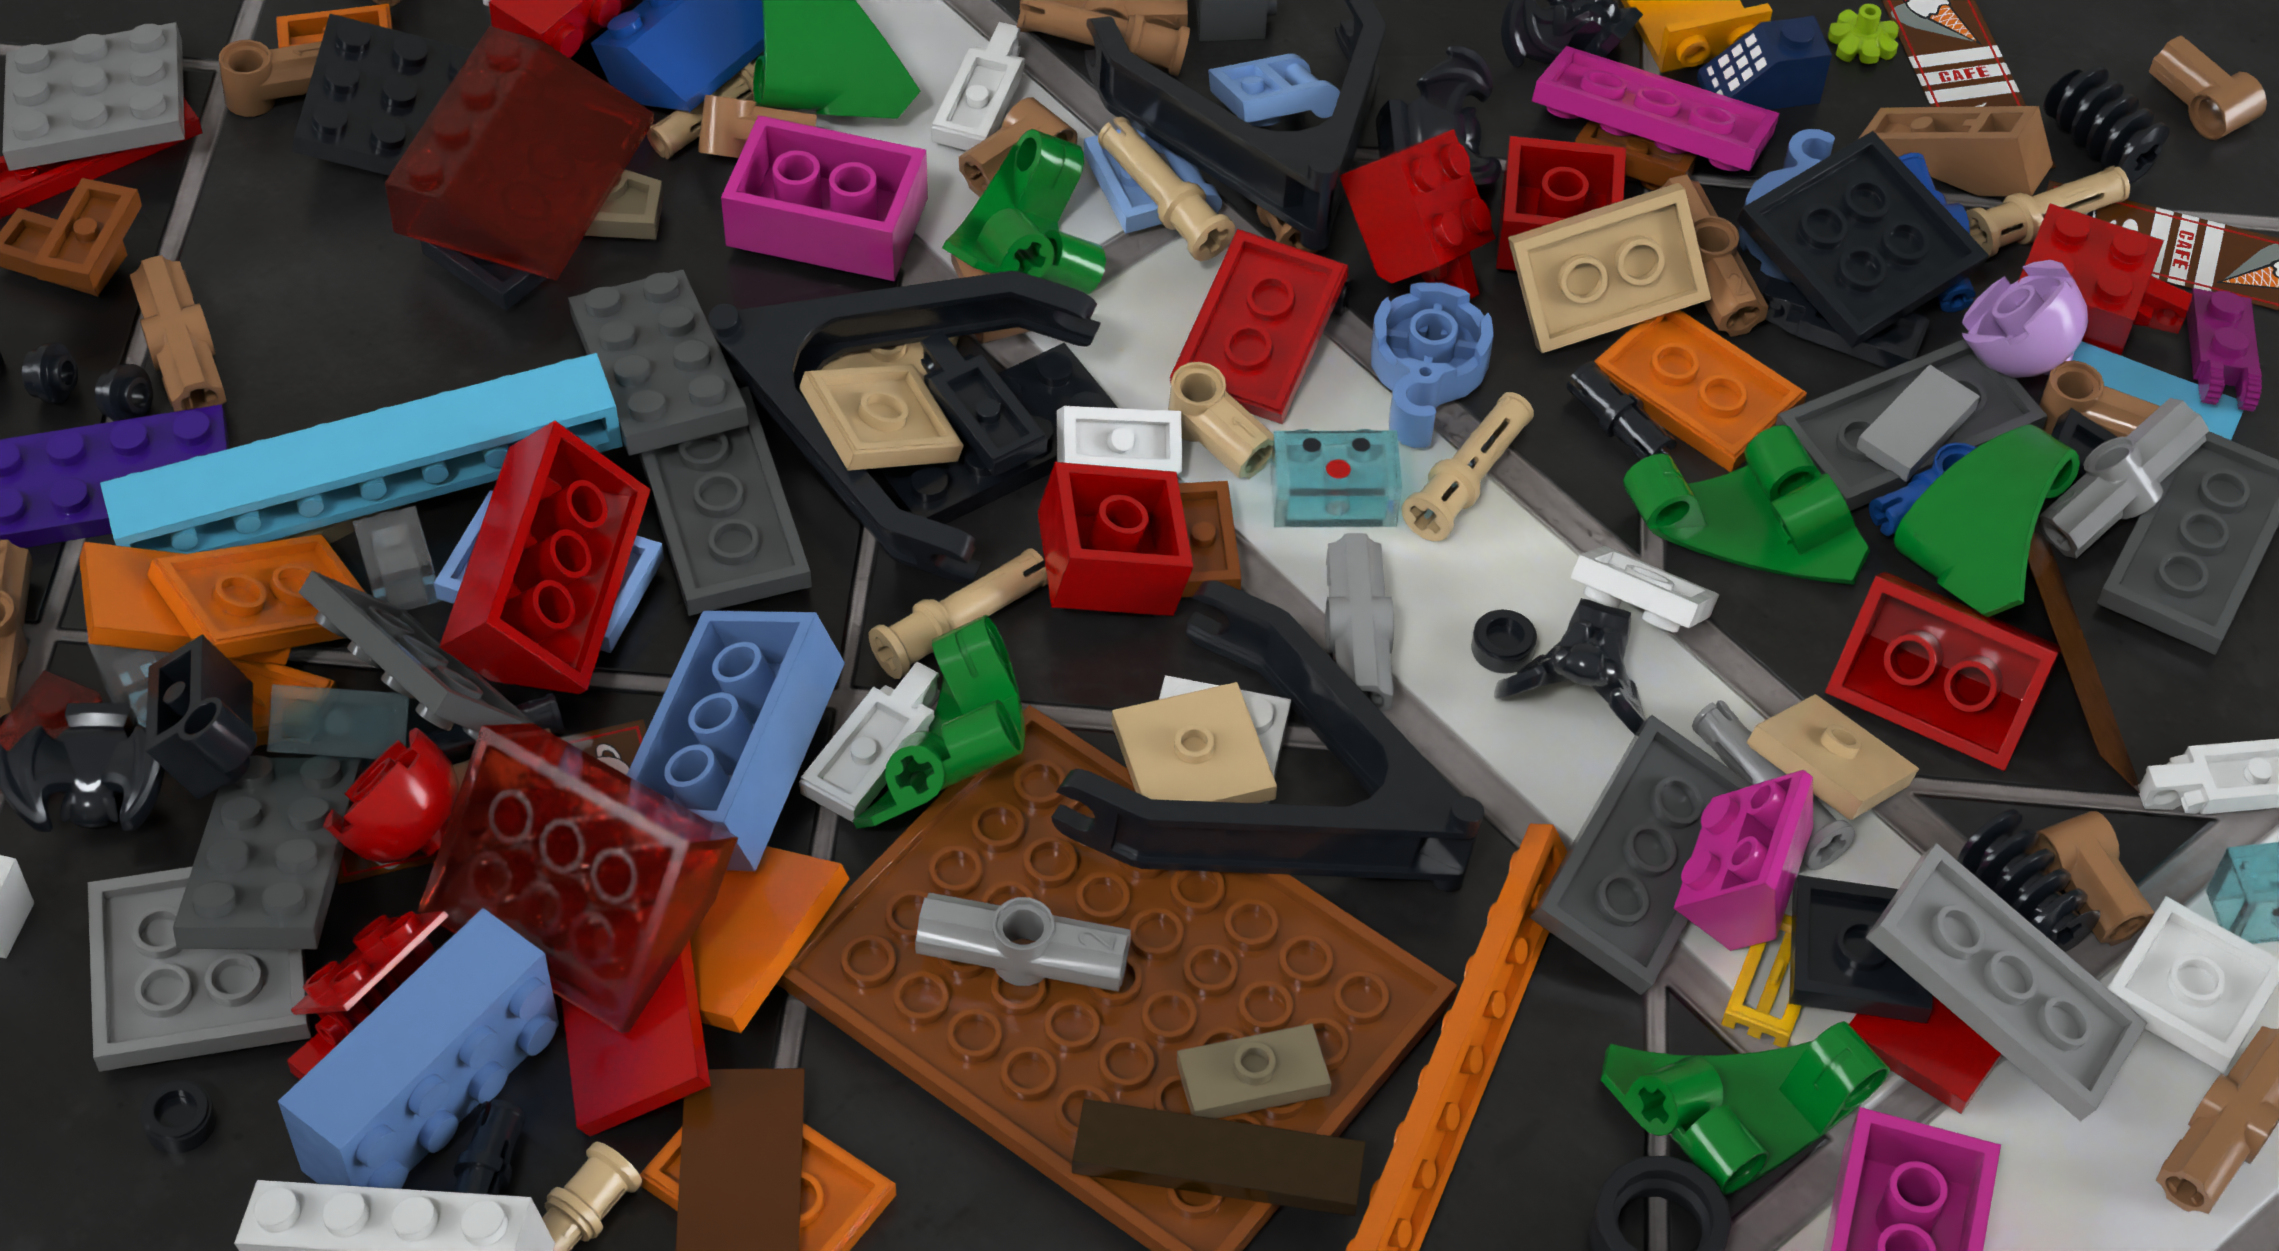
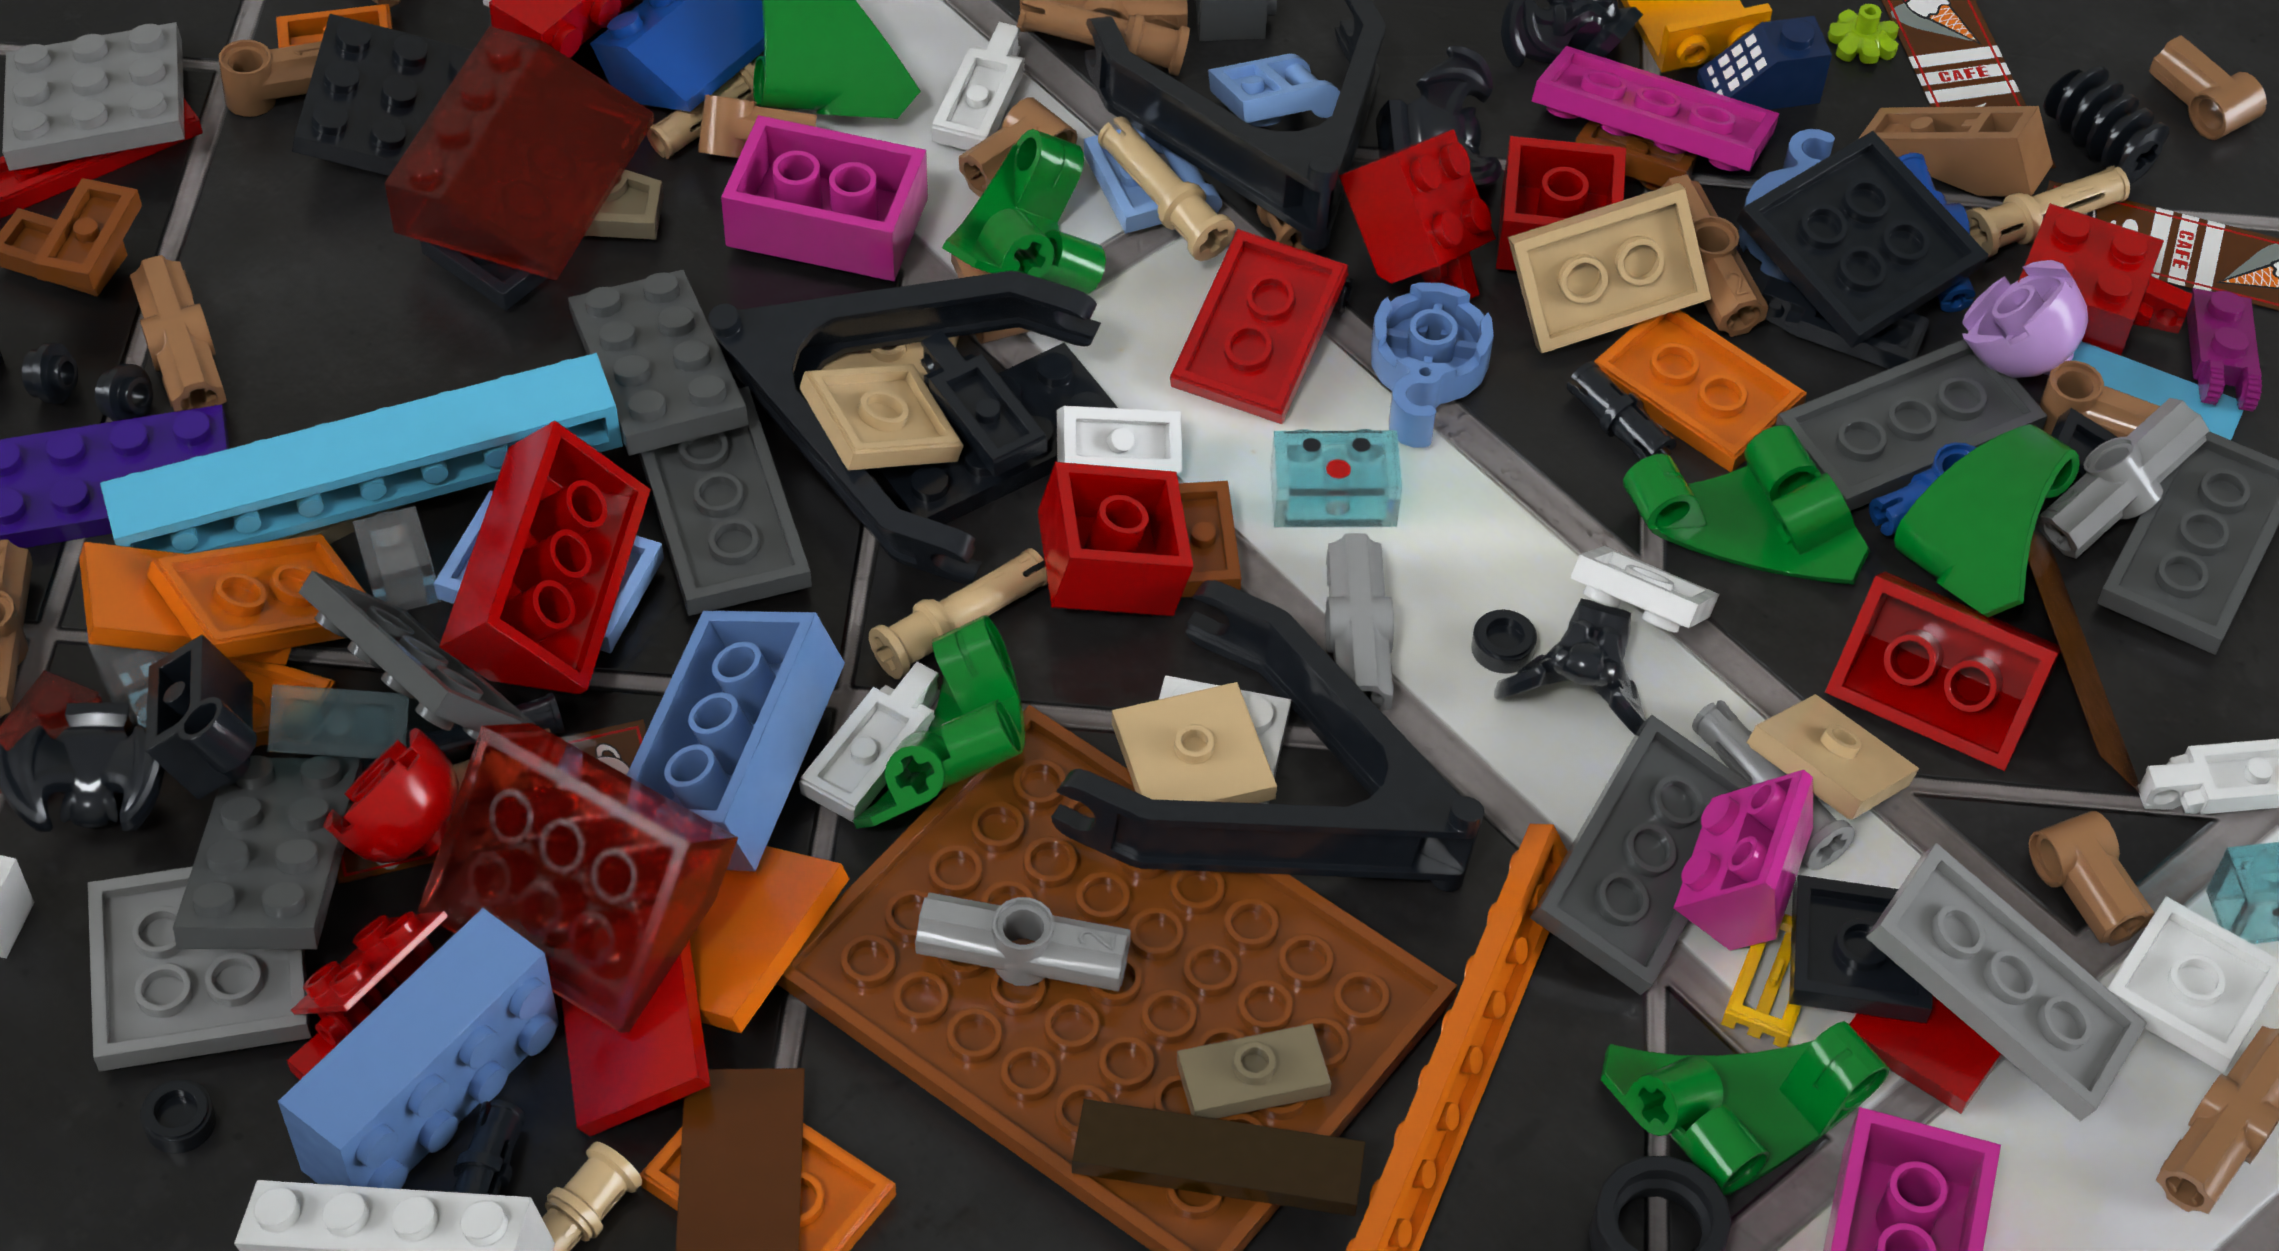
tan piece [1168,362,1279,479] -> none
tan pin [1401,392,1534,541] -> none
light grey tile [1856,365,1980,482] -> none
black piece [1957,809,2100,952] -> none

